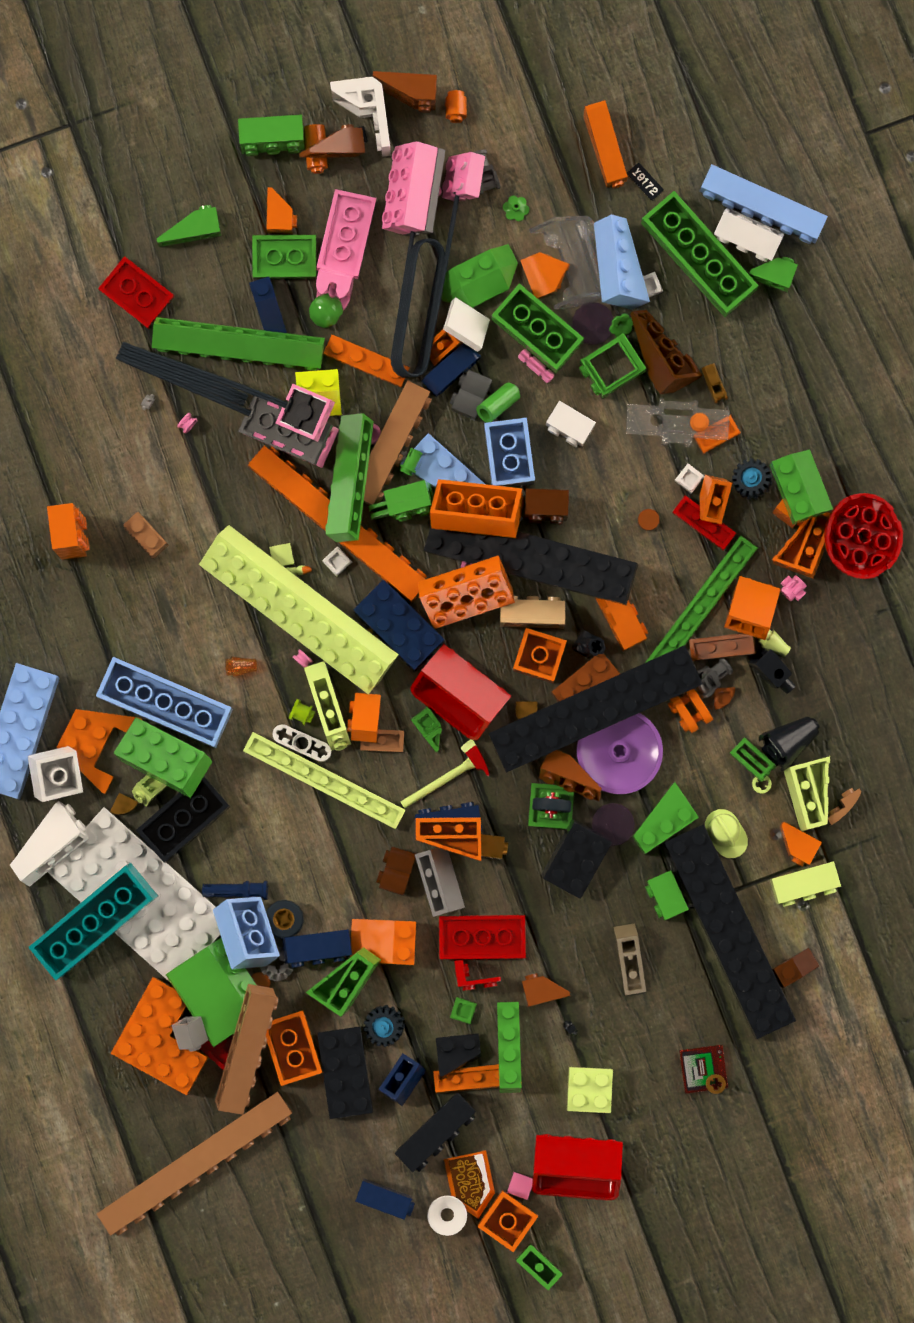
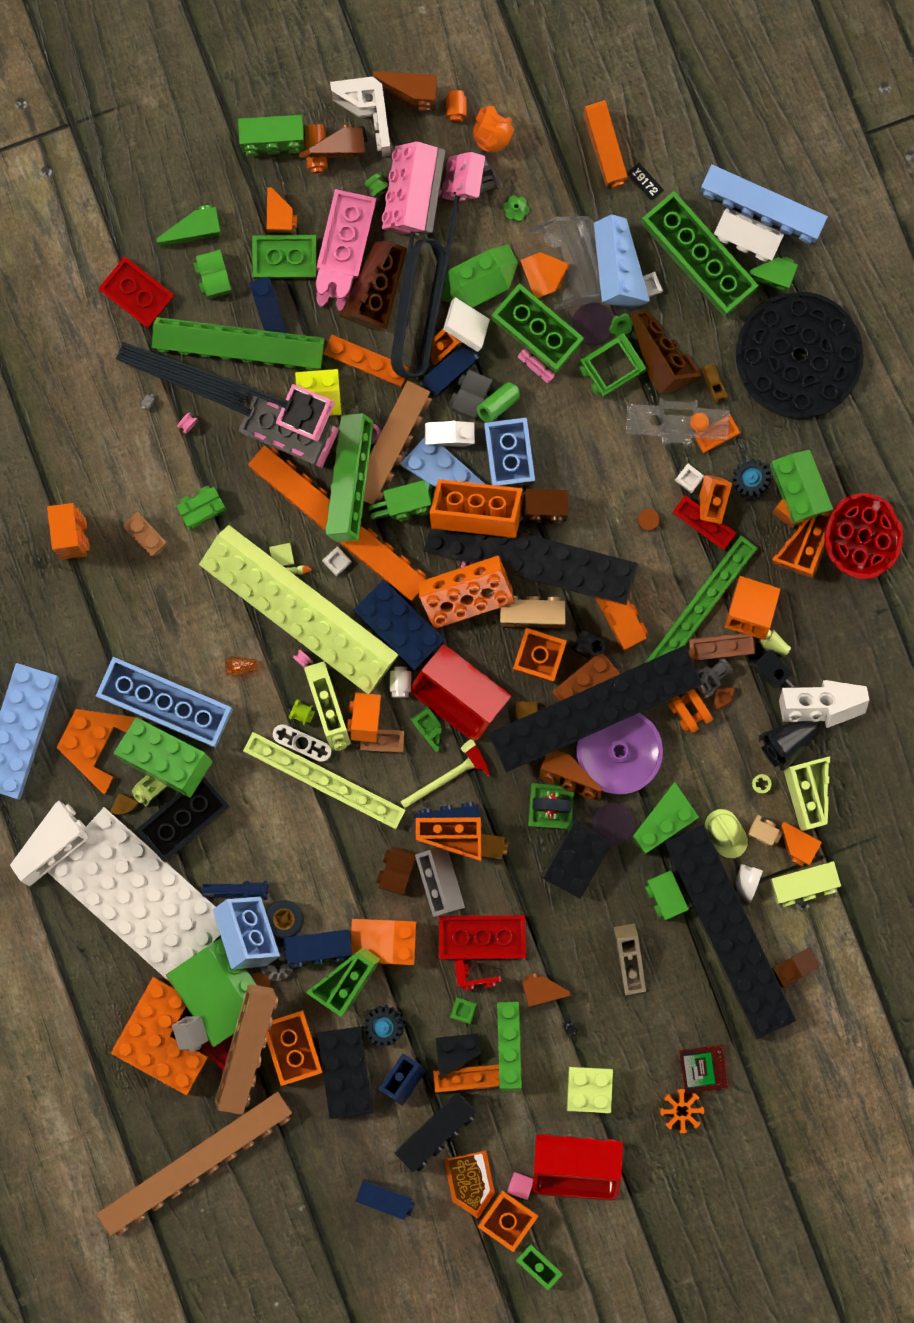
white brick [28,746,83,802] -> none
teal brick [28,863,158,981] -> none
bright green hair [309,293,343,328] -> none
bright green pin [400,448,423,476] -> none
white piece [427,1195,467,1236] -> none
white brick [546,401,596,447] -> none
pearl gold bush [706,1074,726,1094] -> none
bright green tile [730,737,776,782] -> none
bright pink gear [780,575,807,601] -> none
medium nougat slope [828,788,861,826] -> none
none -> bright green brick [176,485,227,530]
none -> bright green brick [193,250,232,299]
none -> reddish brown wedge [339,241,407,329]
none -> bright green wheel [364,172,389,198]
none -> white brick [390,667,411,698]
none -> white slope [425,421,475,447]
none -> orange helmet [473,106,514,152]
none -> orange gear [659,1089,704,1133]
none -> white brick [735,864,763,904]
none -> black plate [736,291,864,419]
none -> tan brick [747,815,783,846]
none -> white brick [779,680,869,728]

